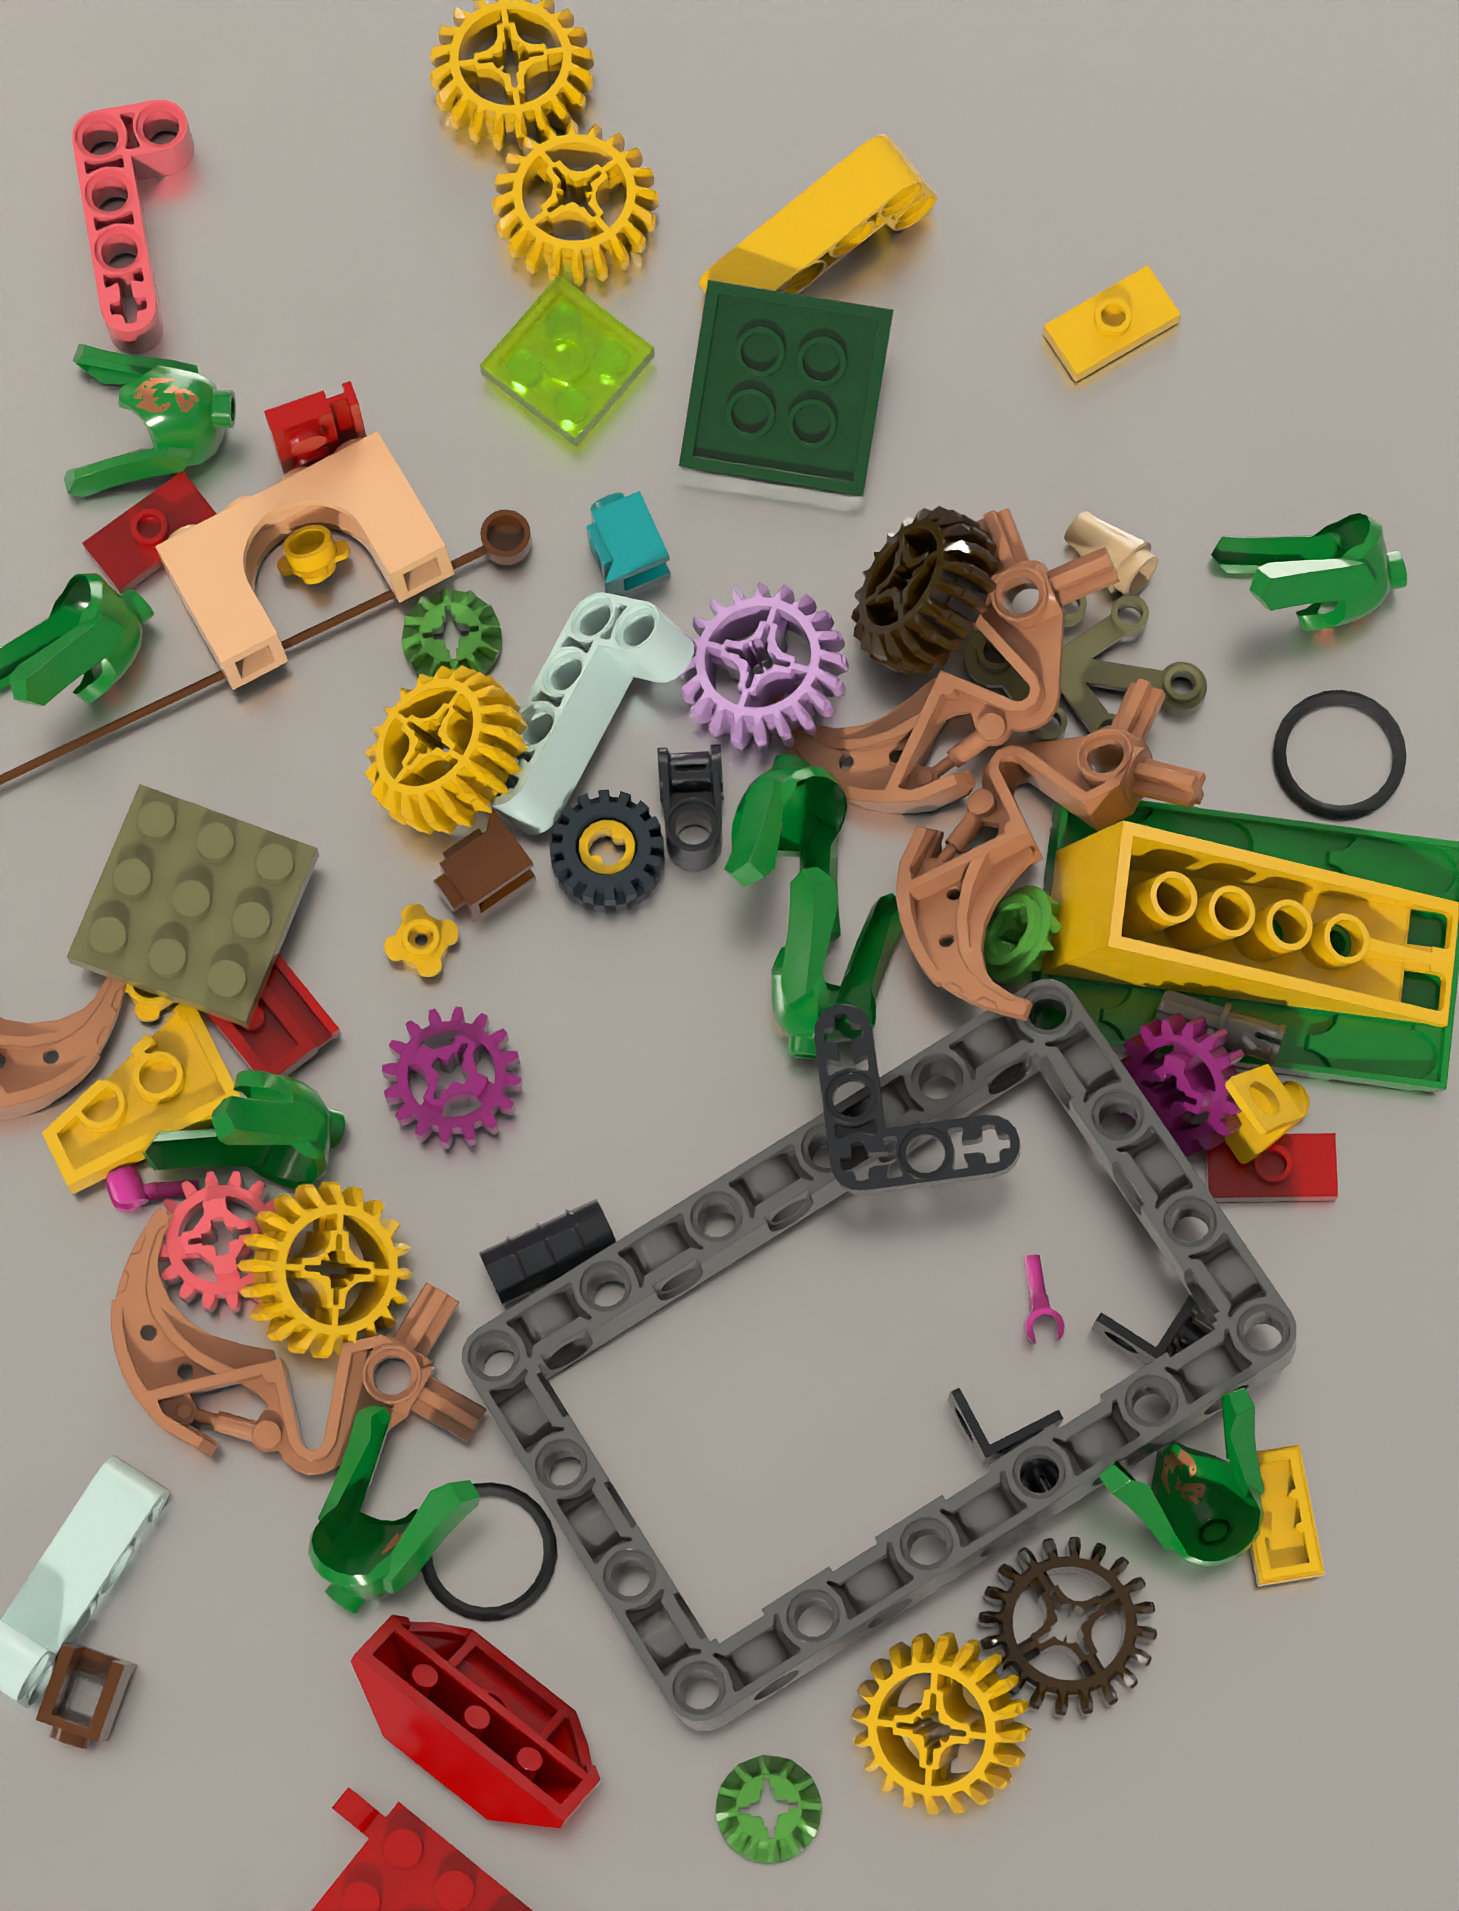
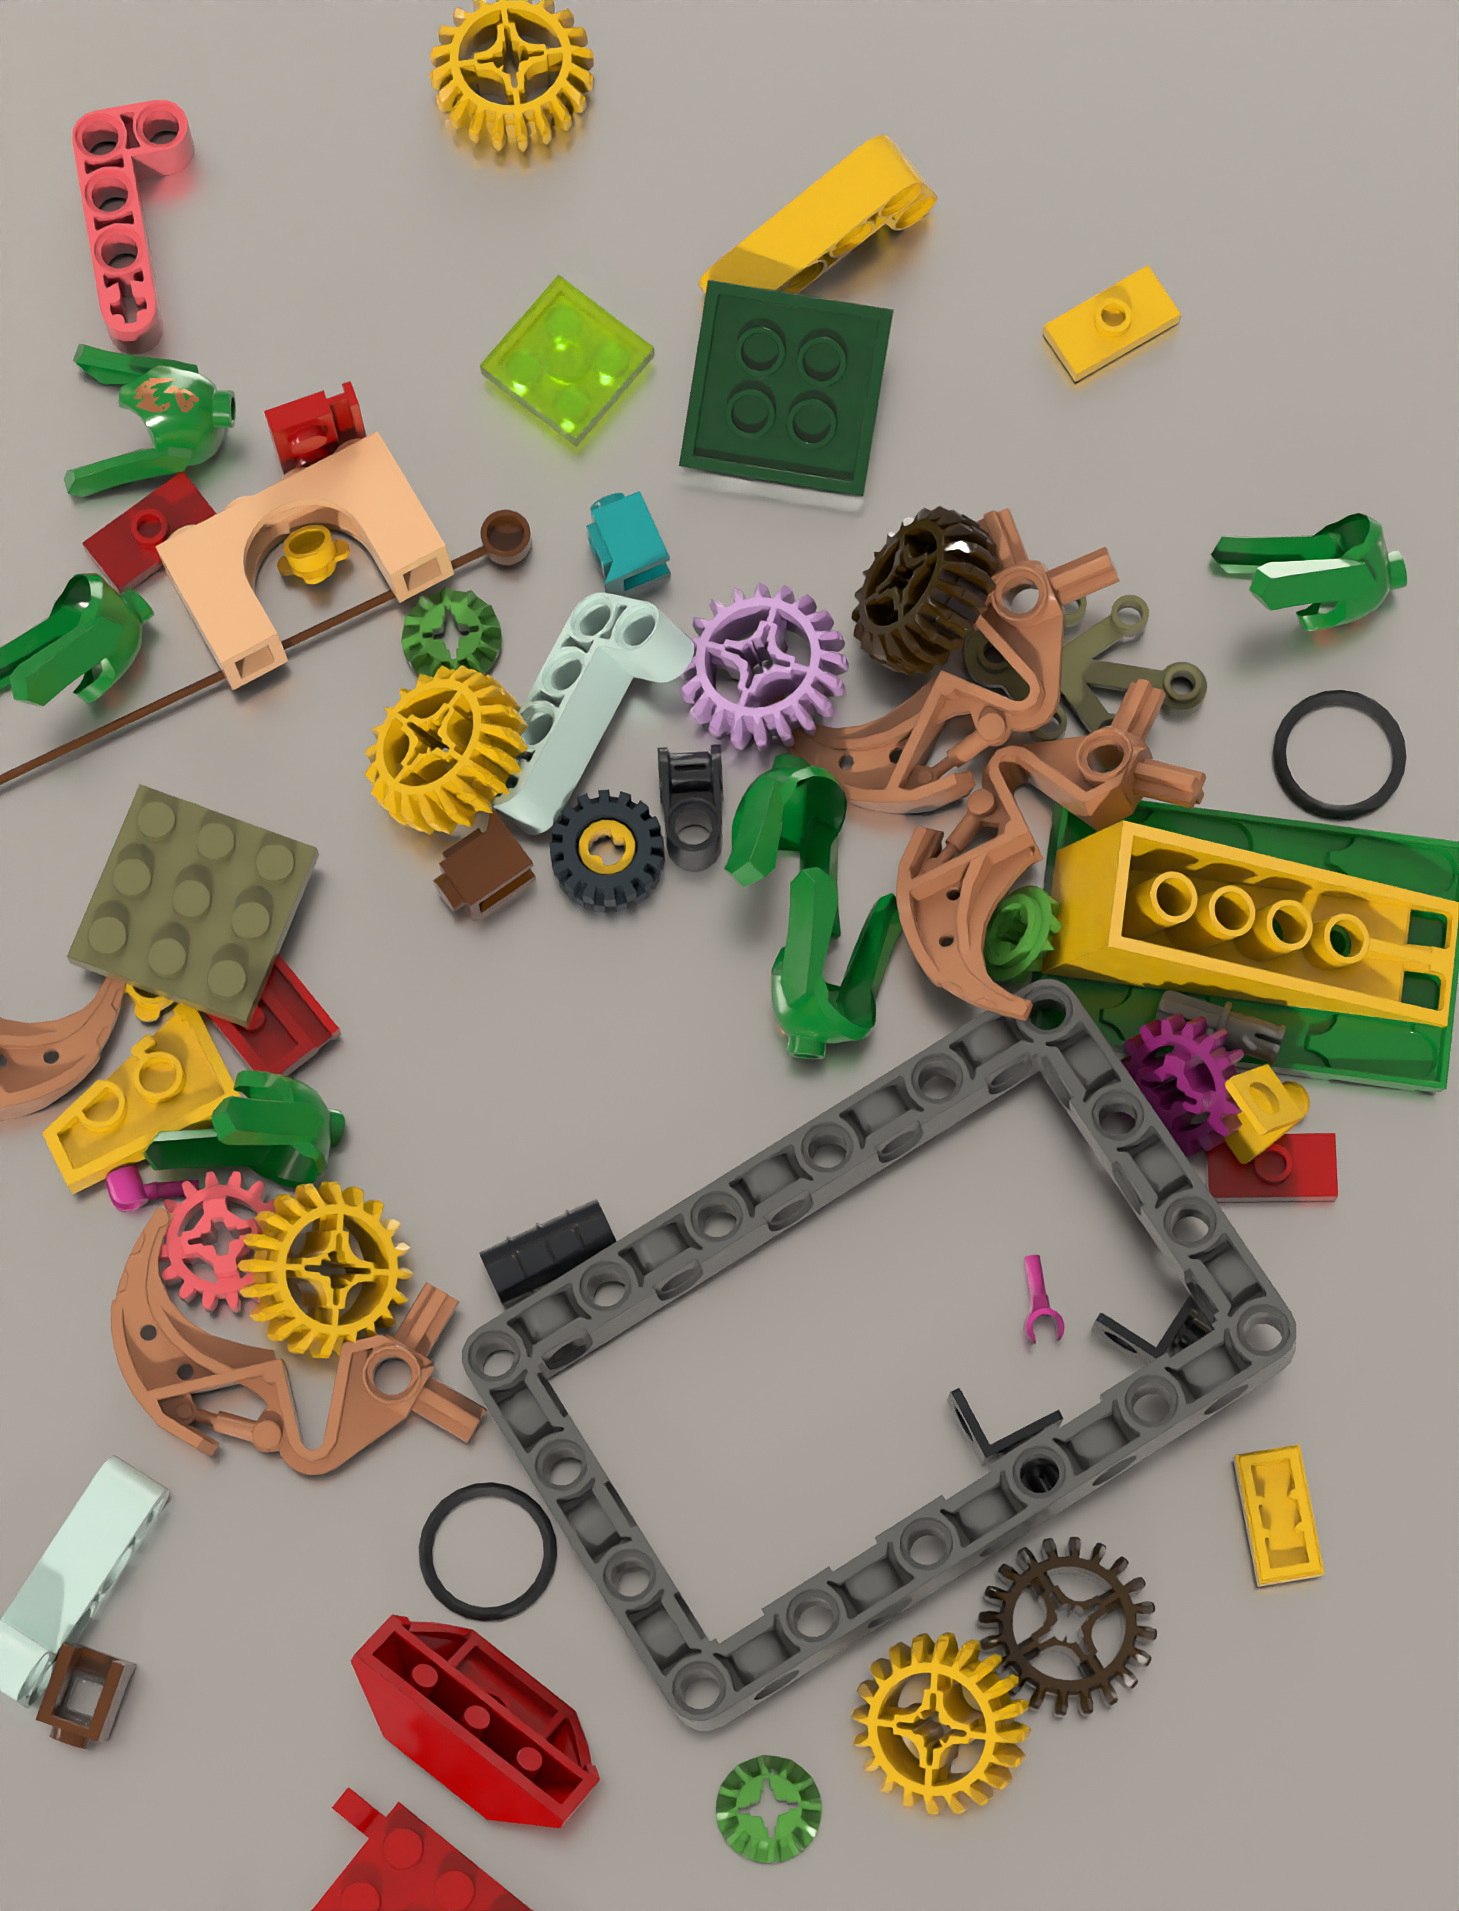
green piece [308,1405,480,1614] -> none
magenta gear [382,1006,522,1149] -> none
yellow plate [384,904,459,977] -> none
yellow gear [492,119,659,287] -> none
black beam [814,1004,1021,1195] -> none
tan cone [1064,511,1159,595] -> none
green piece [1099,1387,1265,1567] -> none

